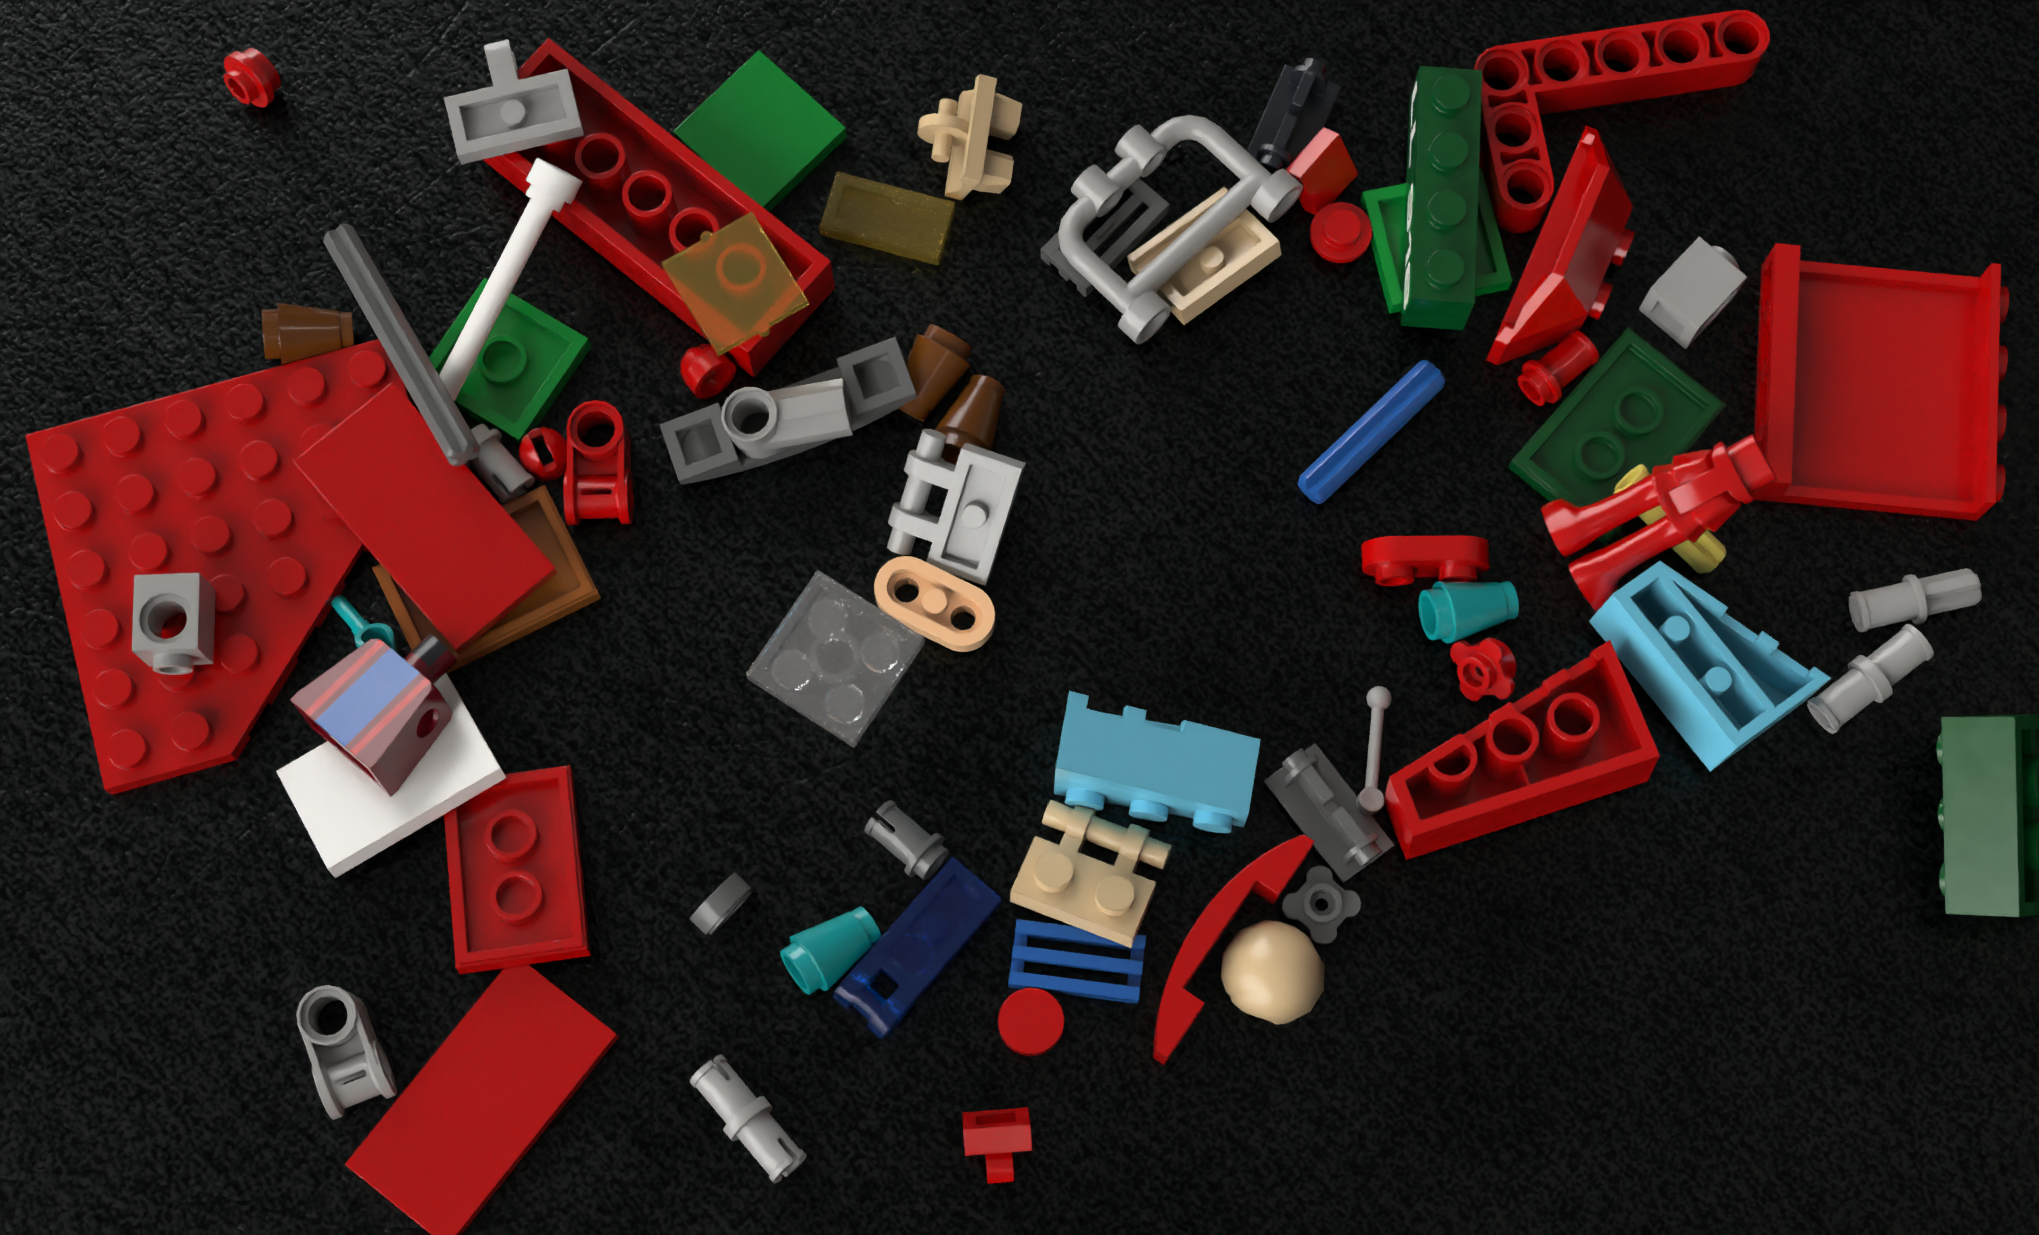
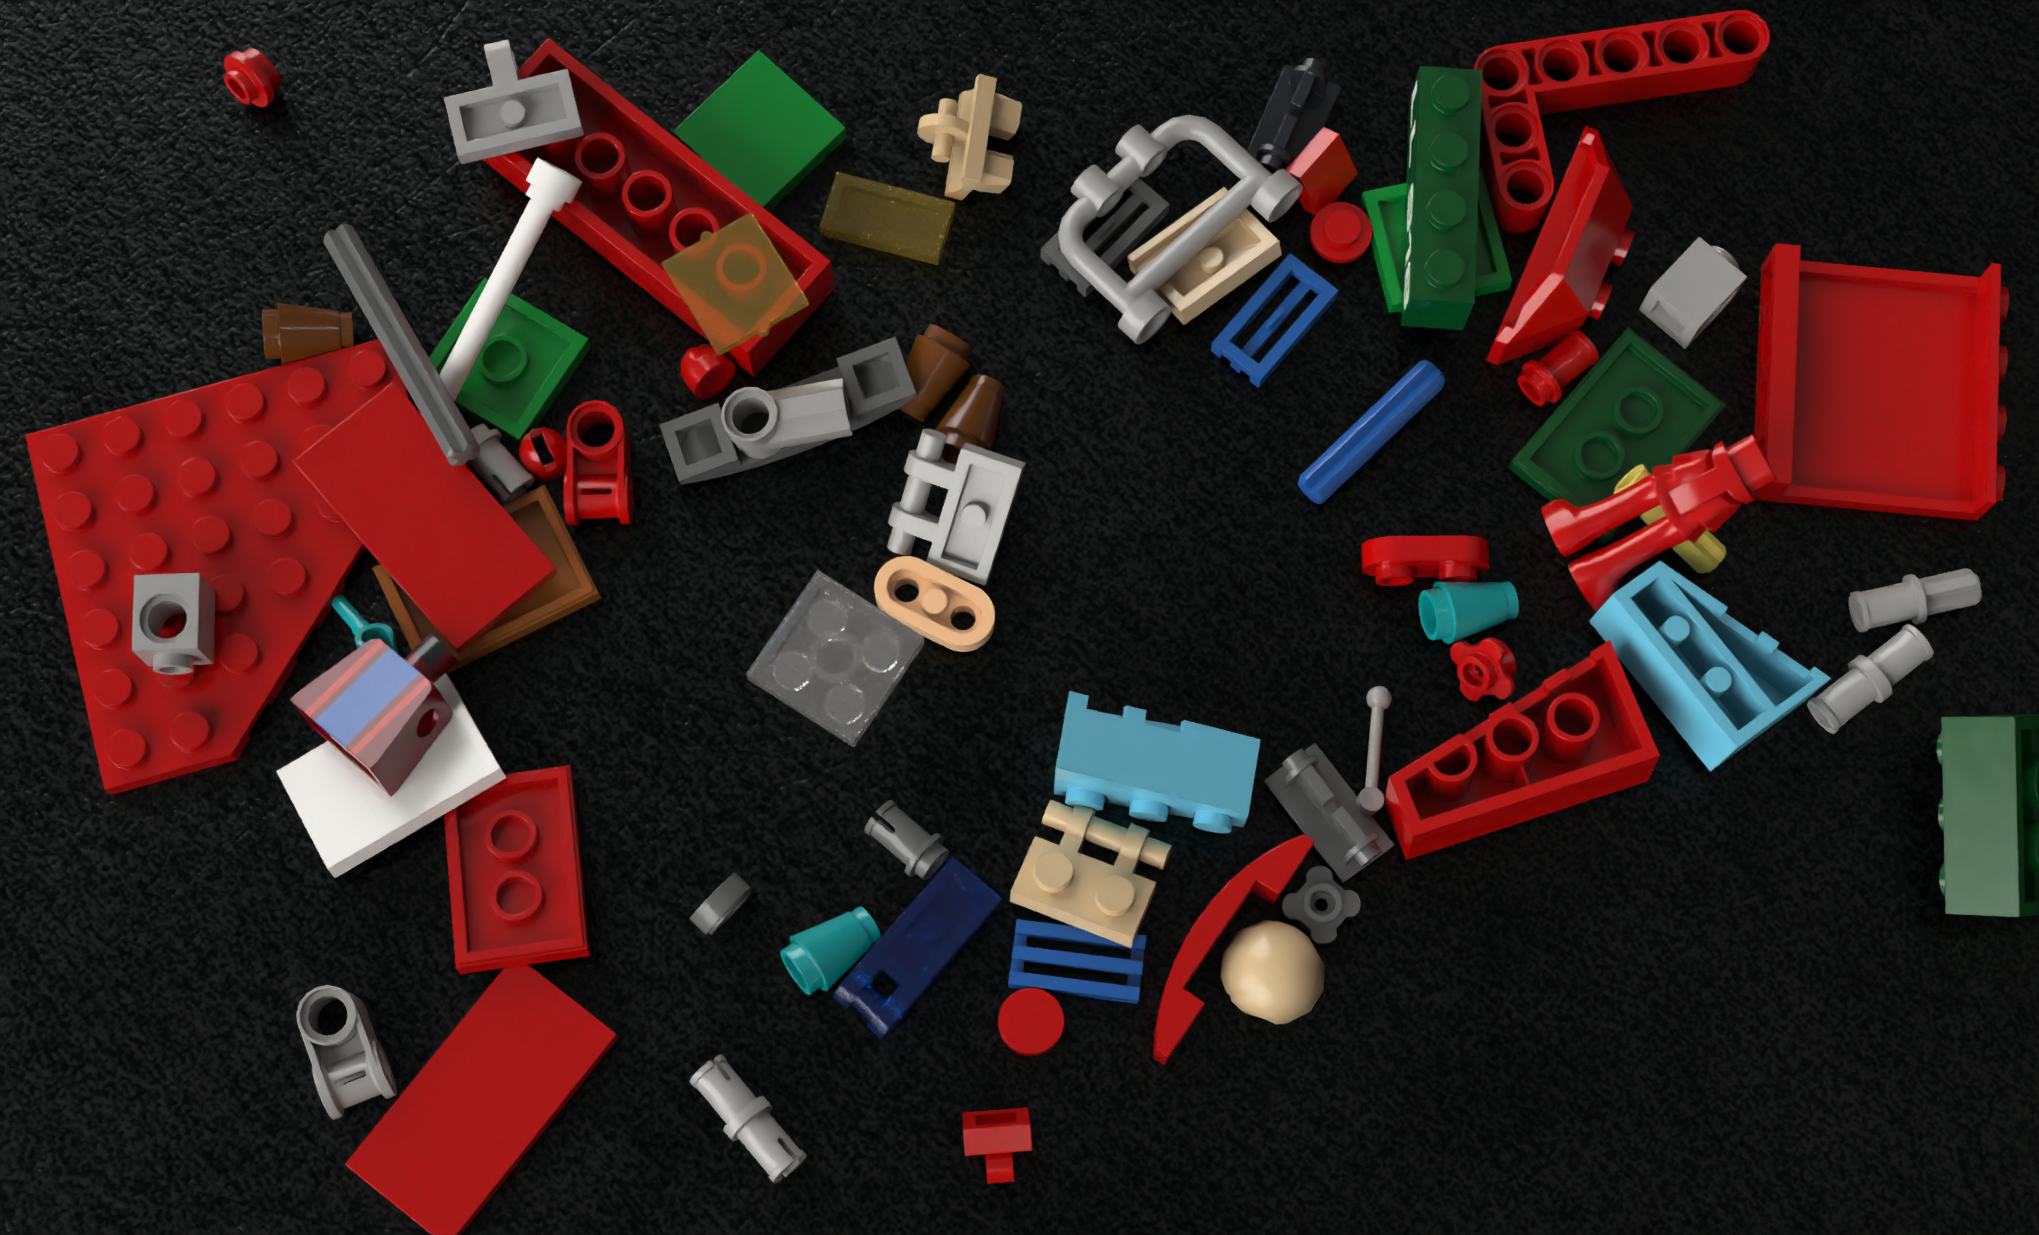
none -> blue tile [1211,253,1338,388]

